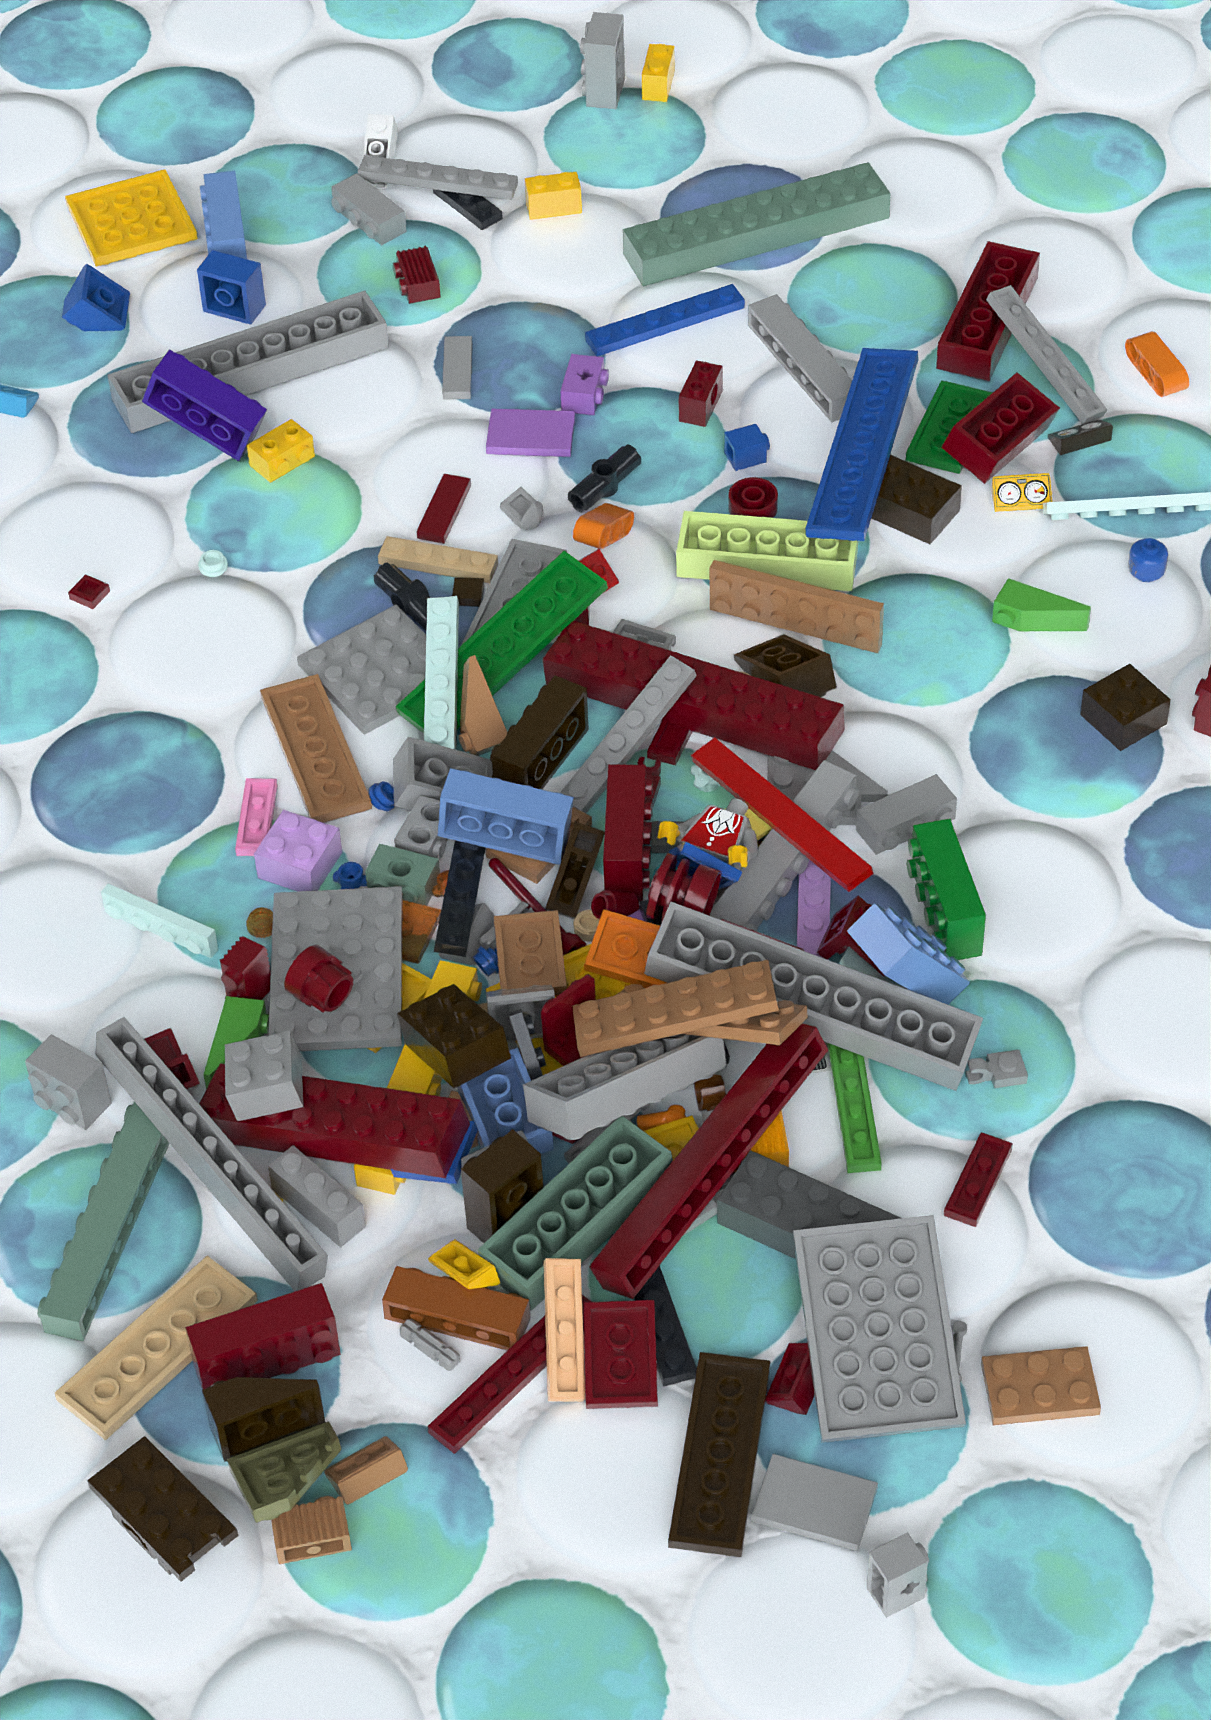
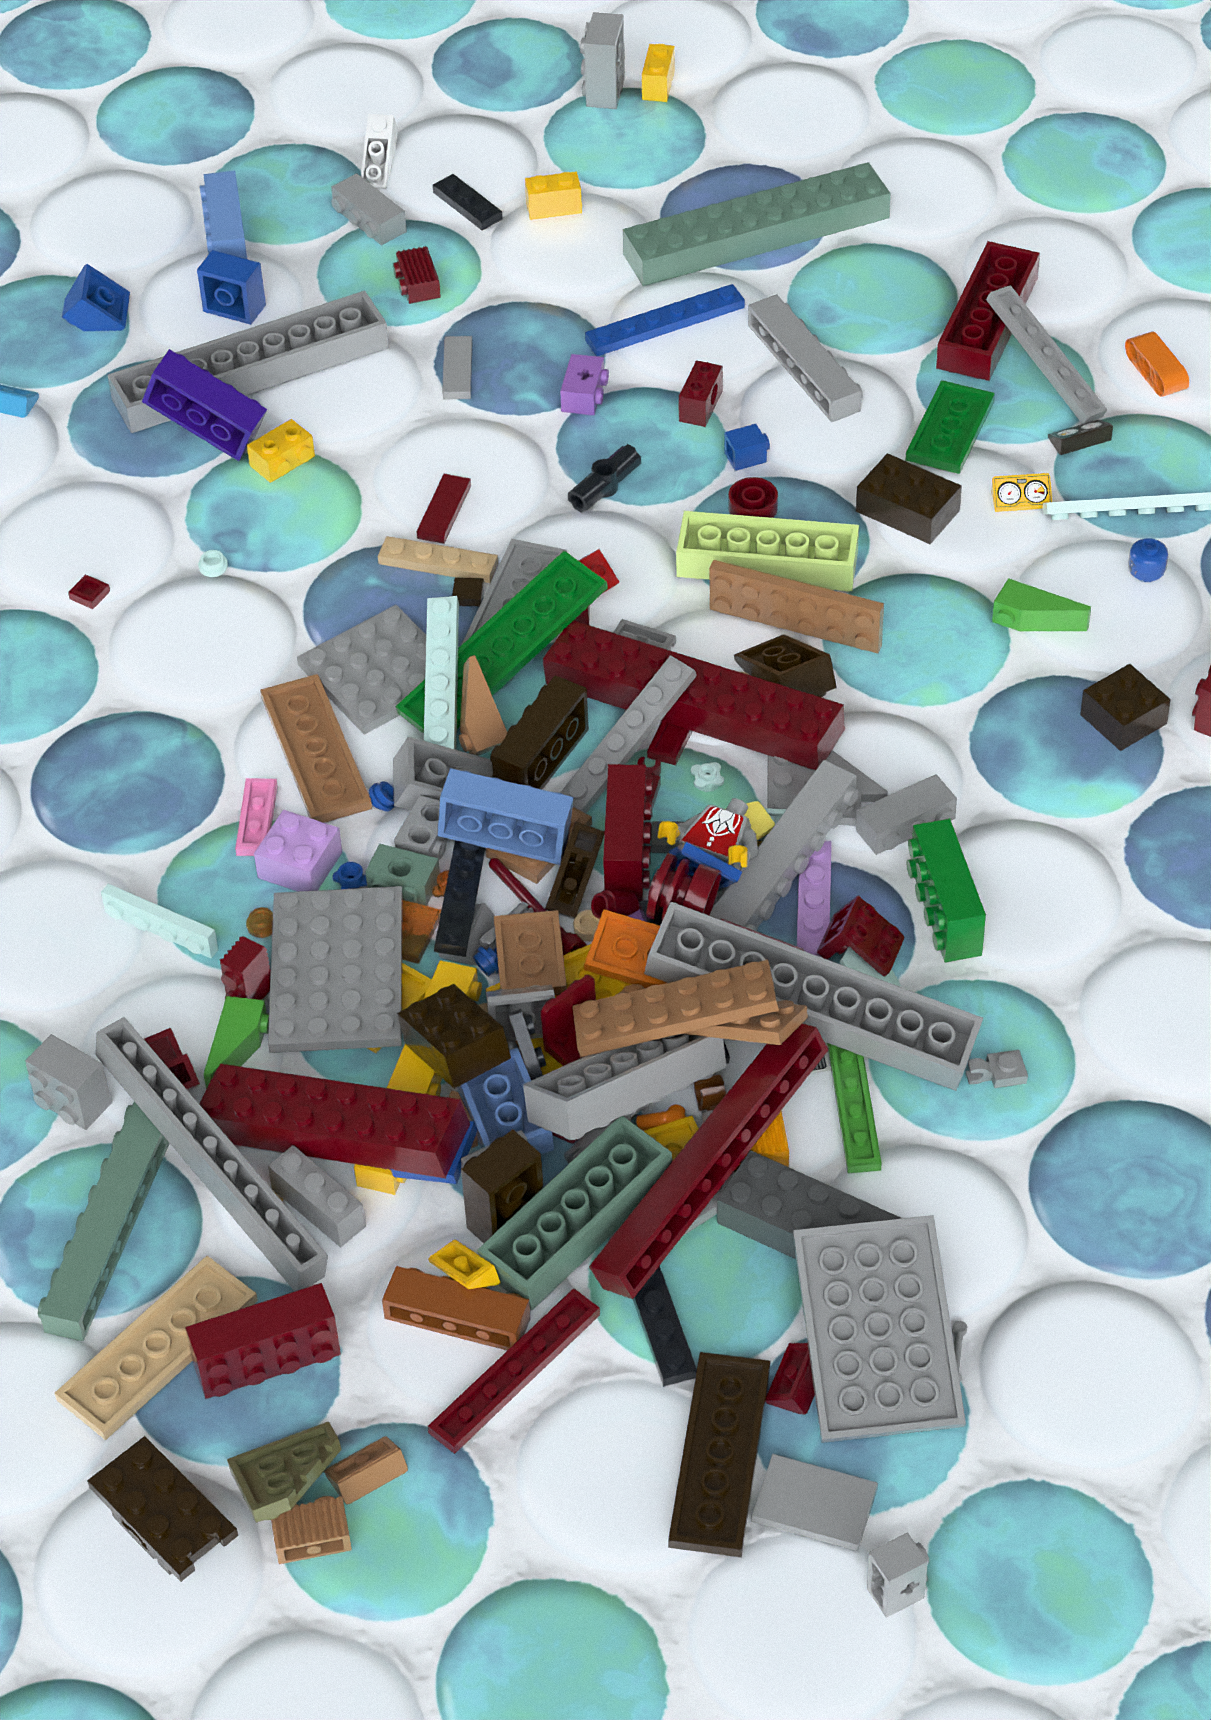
yellow plate [65,169,198,267] -> none
dark brown slope [202,1377,325,1462] -> none
light grey brick [225,1030,303,1121] -> none
dark red piece [284,945,353,1013] -> none
light grey plate [358,155,518,200] -> none
black piece [374,563,430,631] -> none
light grey axle [399,1319,460,1371] -> none
medium lavender tile [486,409,575,457] -> none
light grey plate [500,487,543,530] -> none
light nougat tile [544,1258,585,1402] -> none
orange beam [573,503,634,549] -> none
dark red plate [583,1300,658,1409] -> none
red tile [691,737,874,892] -> none
blue plate [805,348,919,541] -> none
medium blue brick [847,903,970,1005] -> none
dark red brick [941,372,1060,484] -> none
dark red tile [944,1132,1013,1227] -> none
medium nougat plate [981,1346,1101,1426] -> none

